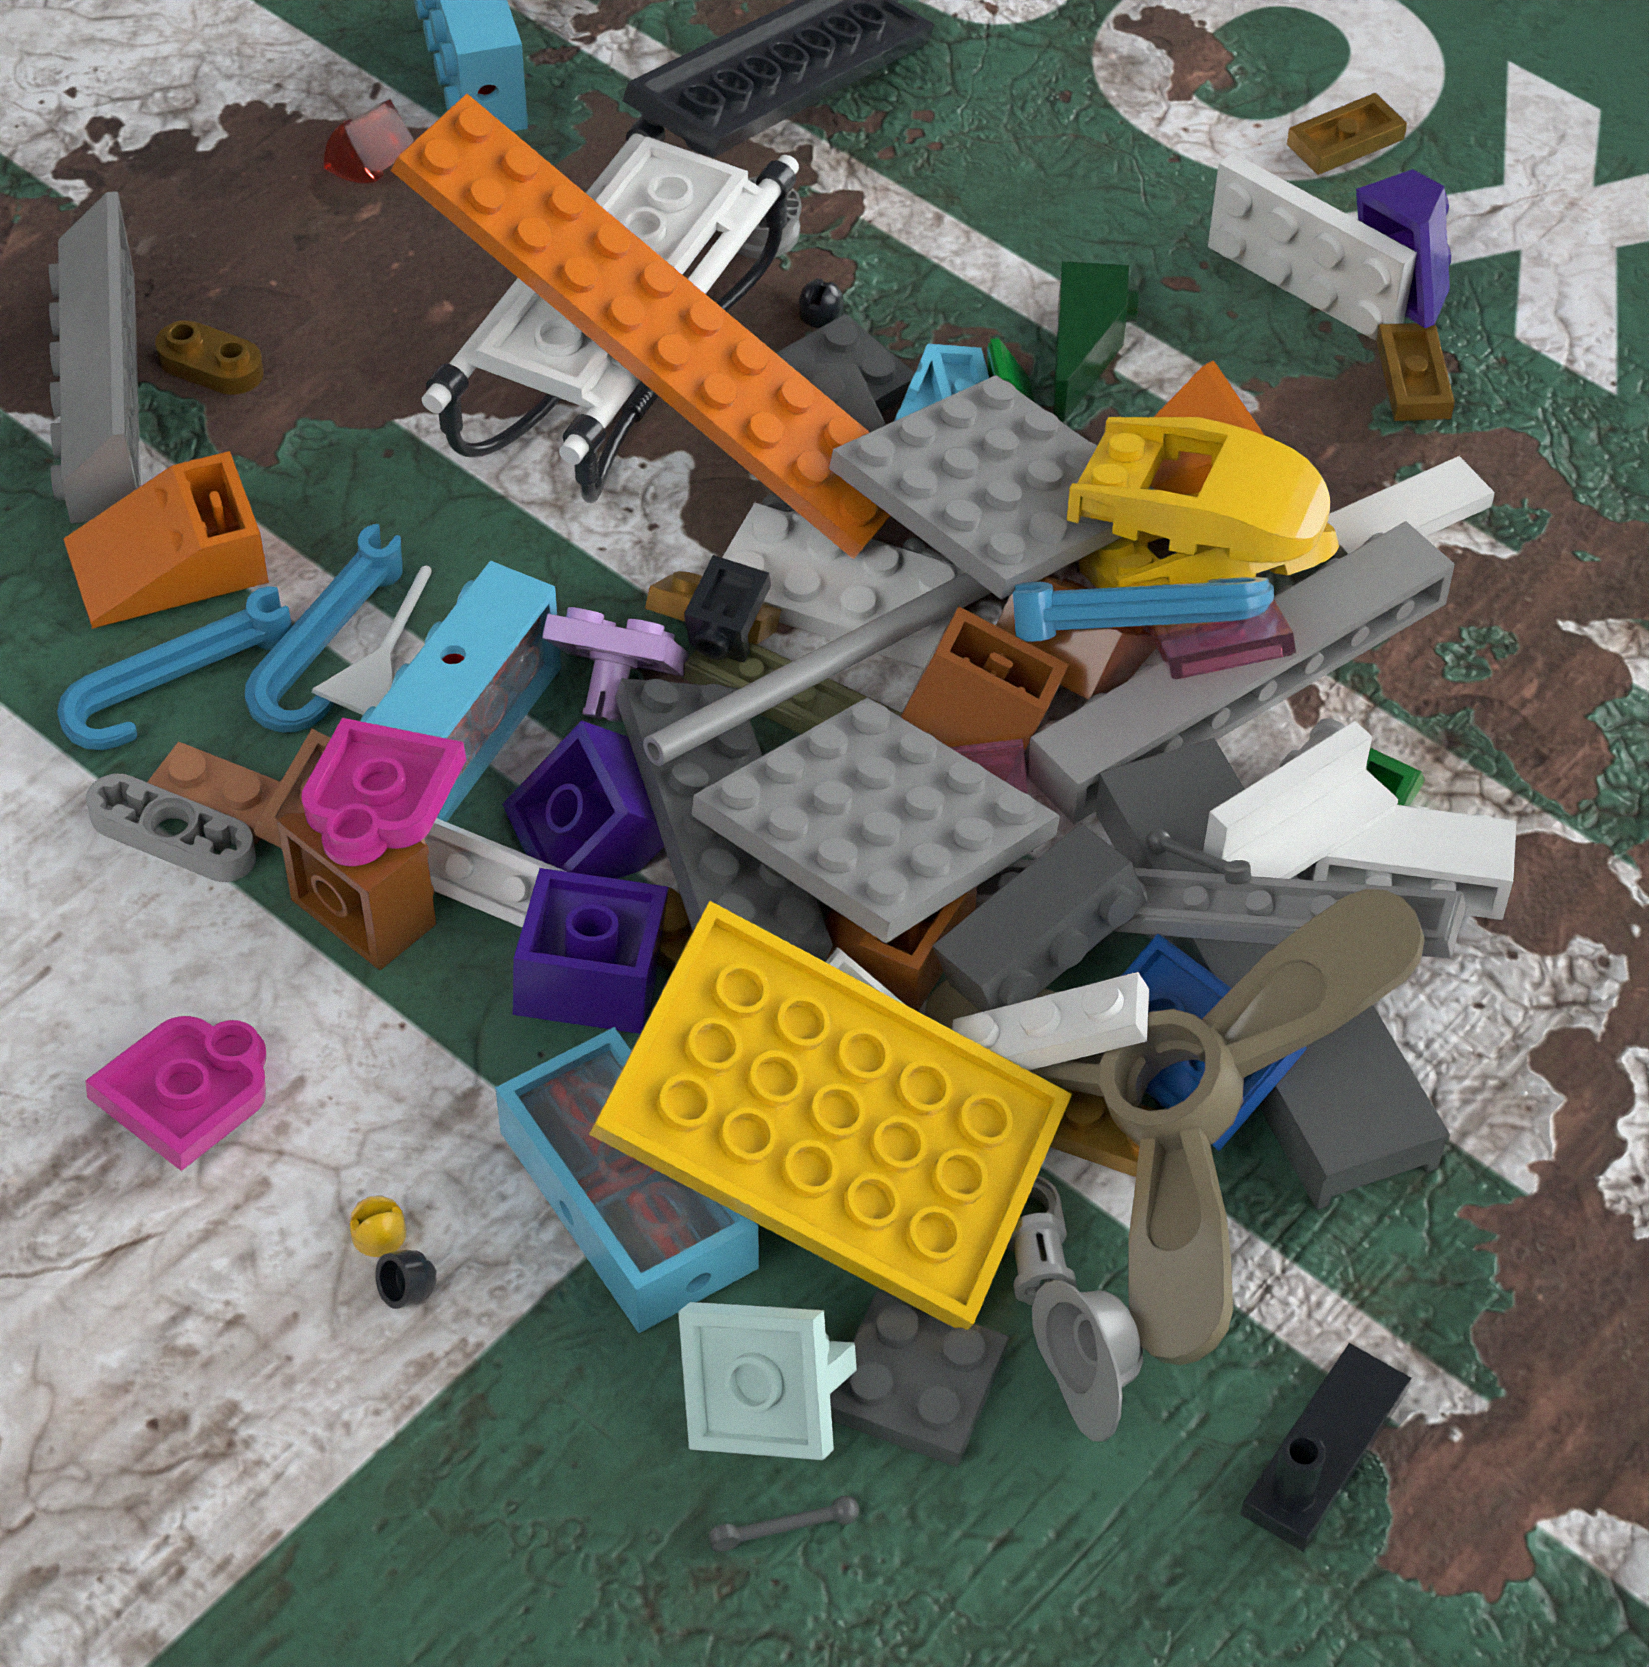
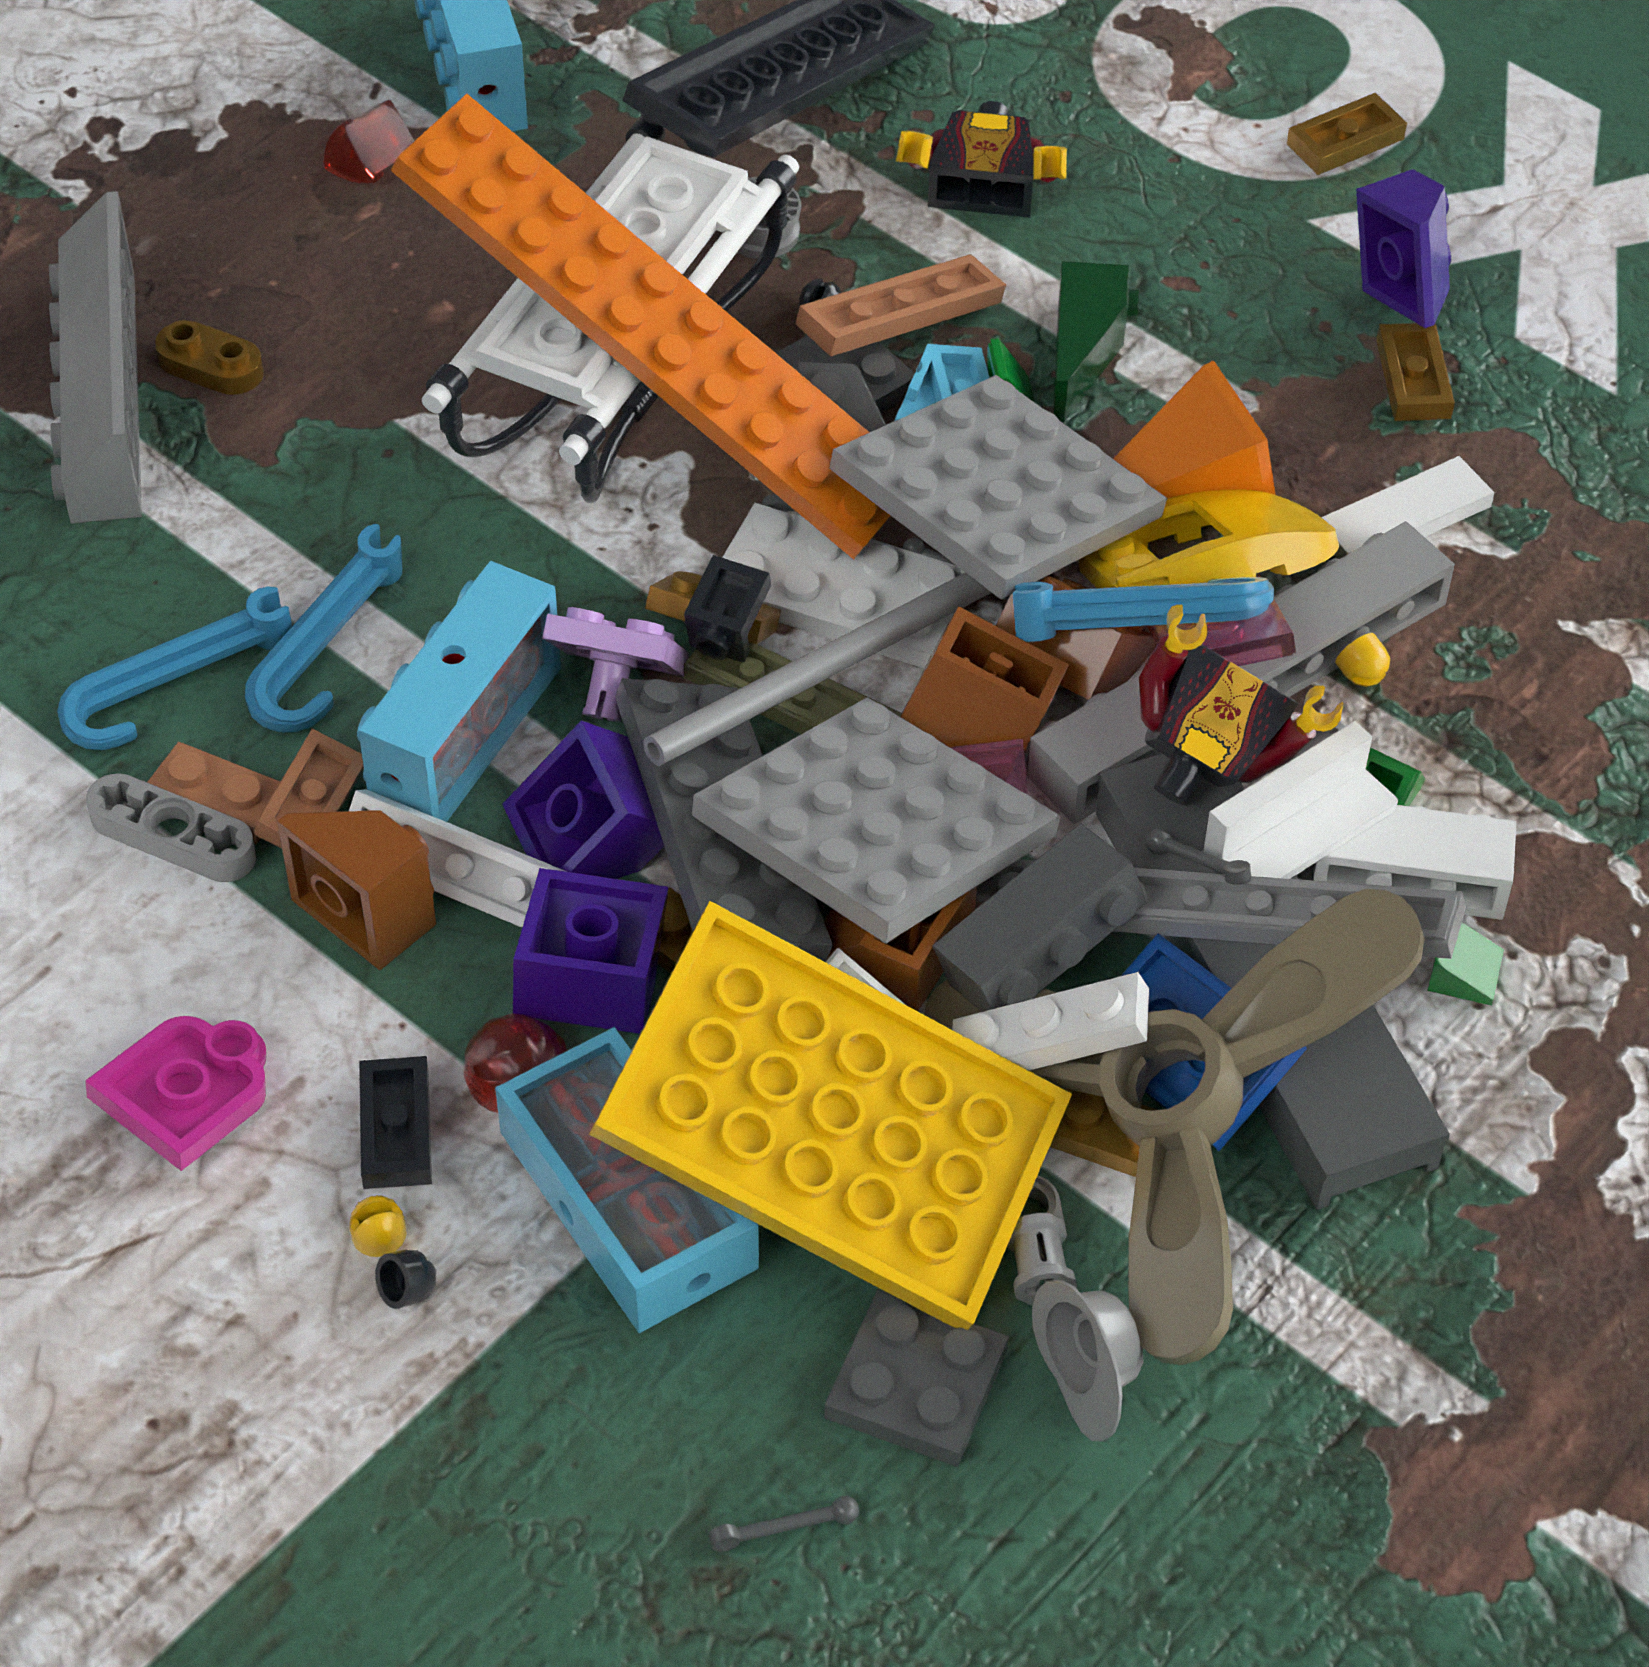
orange slope [63,451,269,629] -> none
dark pink plate [301,718,466,866] -> none
white piece [311,566,432,715] -> none
light aqua bracket [678,1302,857,1460] -> none
yellow slope [1067,417,1330,563] -> none
white plate [1208,152,1417,341] -> none
black piece [1240,1343,1412,1552] -> none
none -> black plate [359,1056,432,1189]
none -> clear red piece [463,1013,568,1113]
none -> nougat plate [796,254,1006,357]
none -> torso [896,101,1067,218]
none -> torso [1139,605,1343,806]
none -> yellow hinge [1335,633,1390,687]
none -> slope [1427,922,1504,1006]

